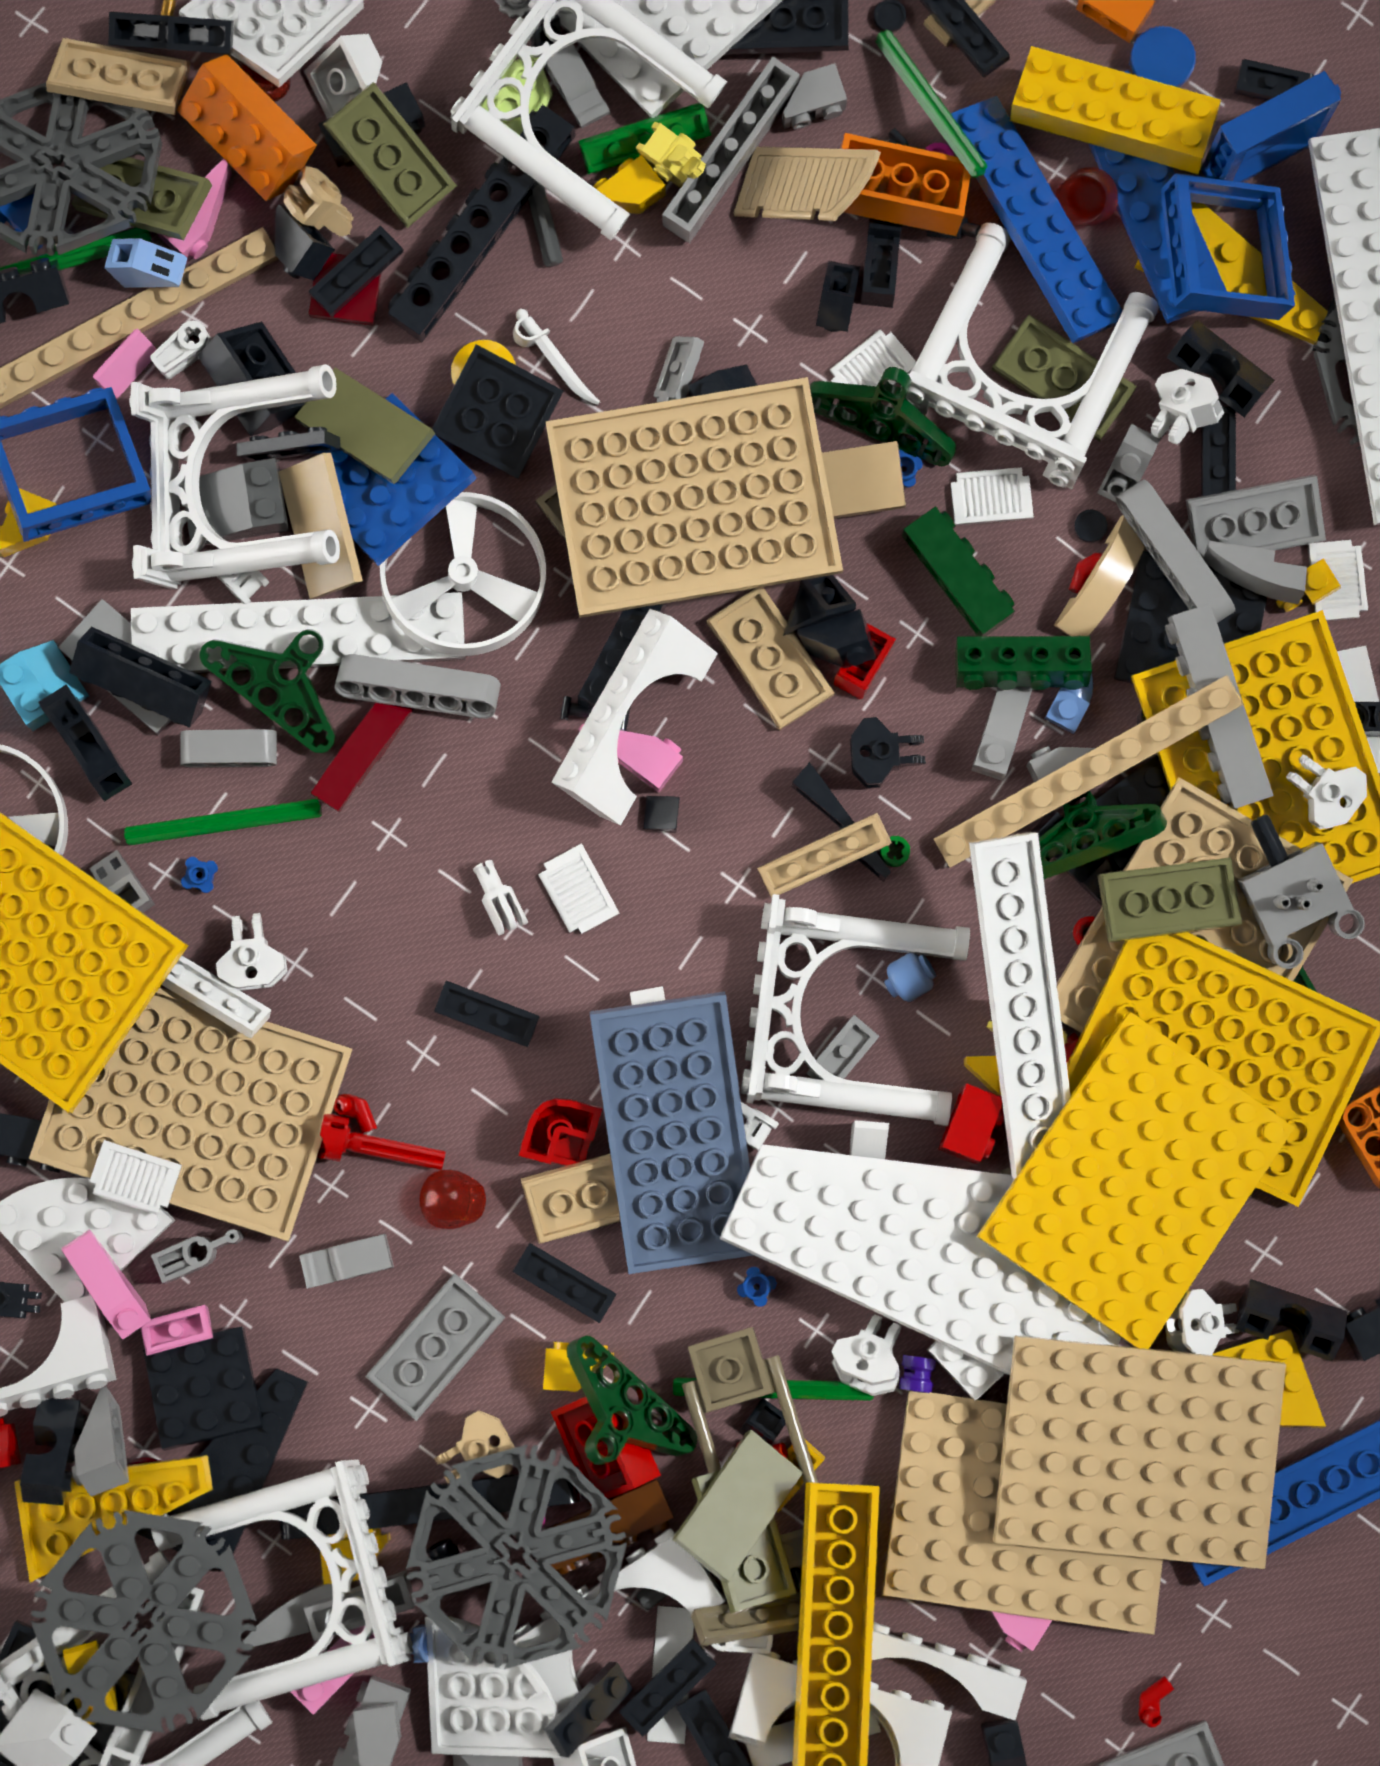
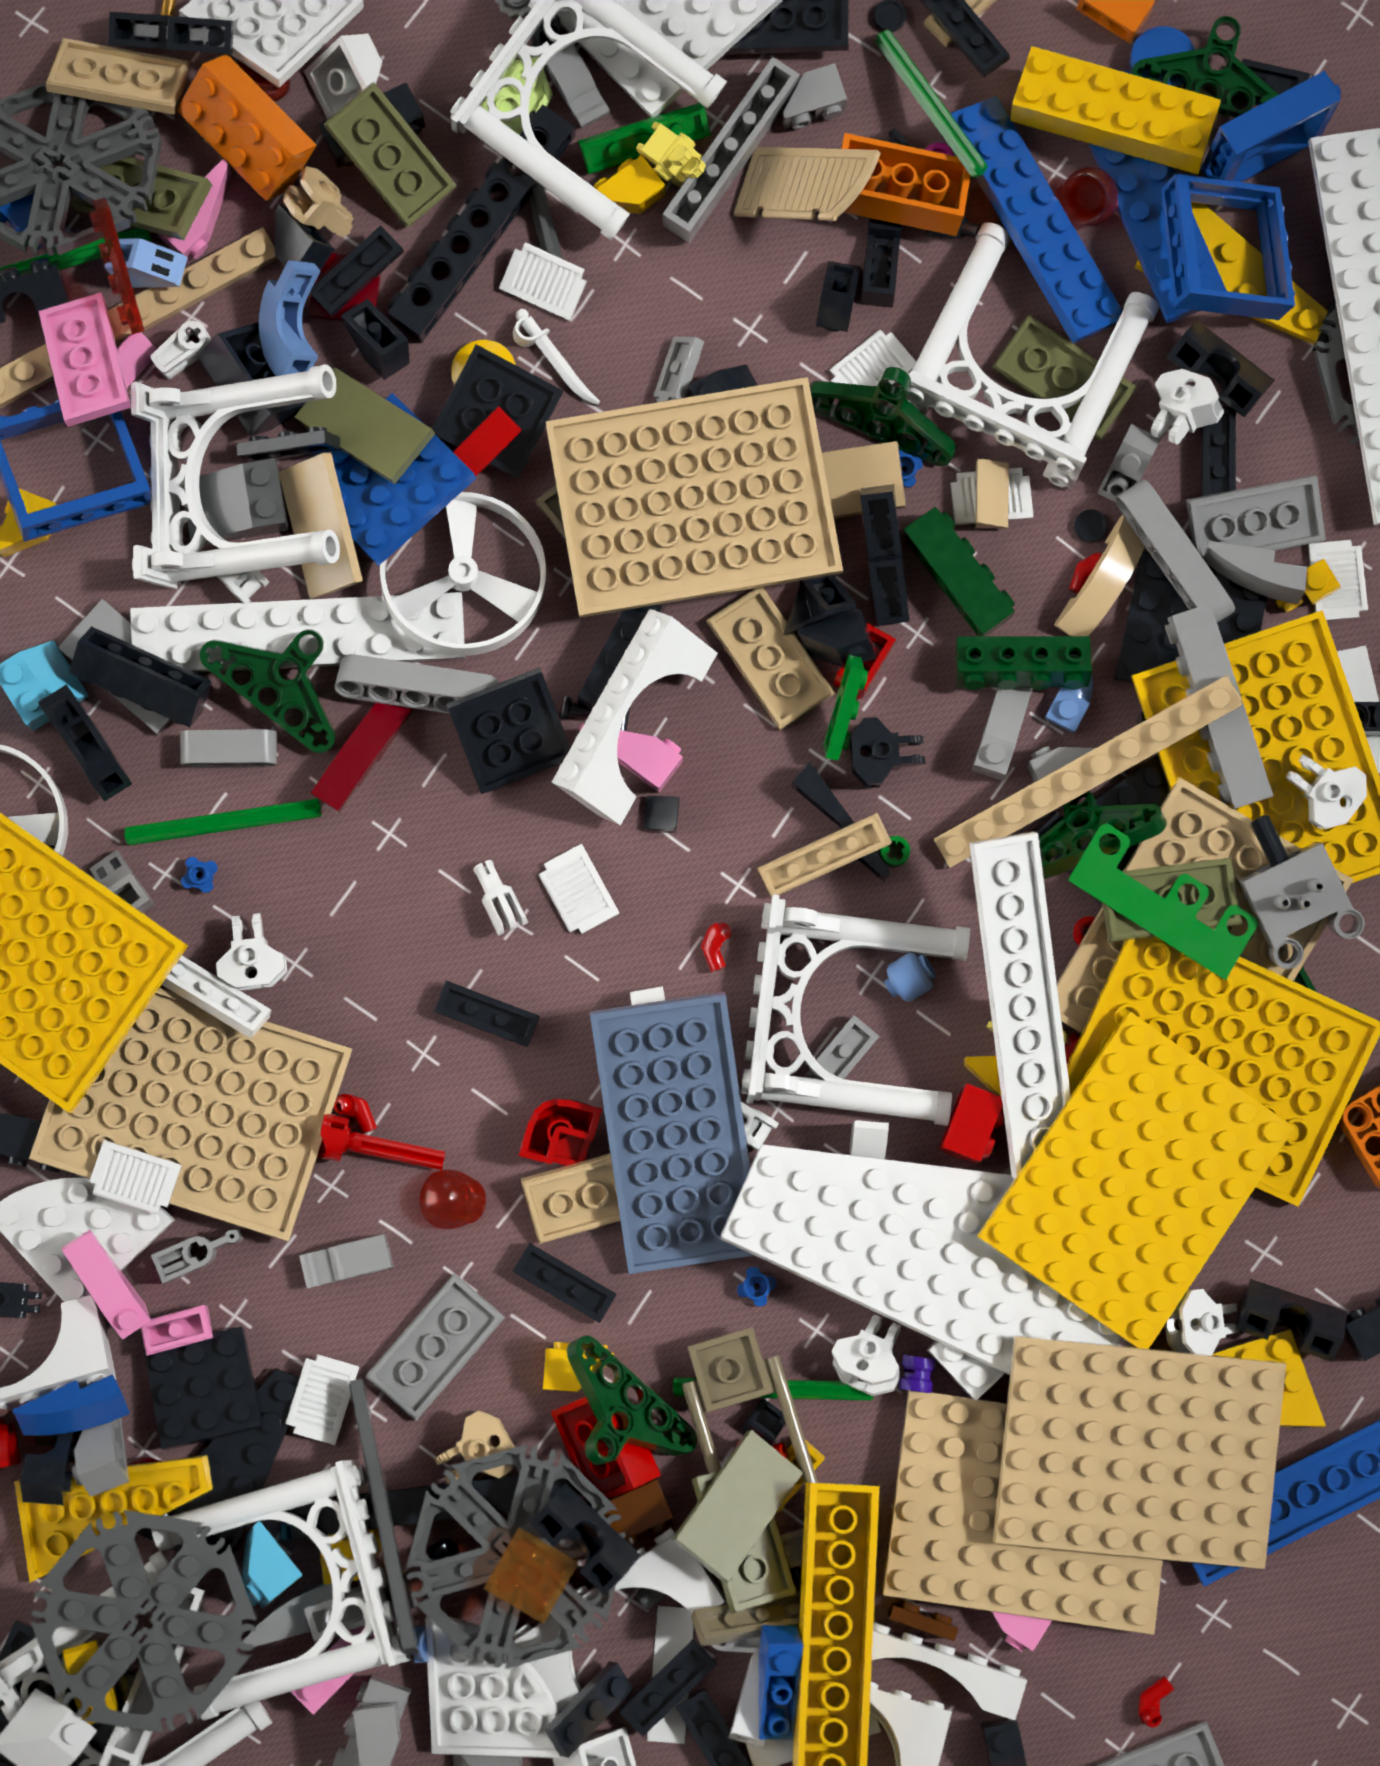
none -> blue slope [13,1374,130,1435]
none -> bright pink plate [39,292,131,427]
none -> clear red plate [89,197,145,335]
none -> medium azure slope [242,1521,302,1608]
none -> medium blue arch [259,260,320,376]
none -> white window [285,1354,359,1445]
none -> black slope [341,299,410,380]
none -> dark grey tile [349,1378,419,1655]
none -> black plate [446,667,570,795]
none -> red tile [453,407,522,476]
none -> clear orange plate [483,1527,579,1624]
none -> white window [499,242,587,321]
none -> black arch [529,1483,641,1595]
none -> red arm [701,922,731,973]
none -> blue slope [758,1625,803,1740]
none -> green plate [823,655,868,761]
none -> black slope [860,484,910,626]
none -> reddish brown plate [887,1600,959,1641]
none -> tan slope [975,459,1009,529]
none -> green piece [1068,824,1258,980]
none -> dark green beam [1131,16,1279,118]

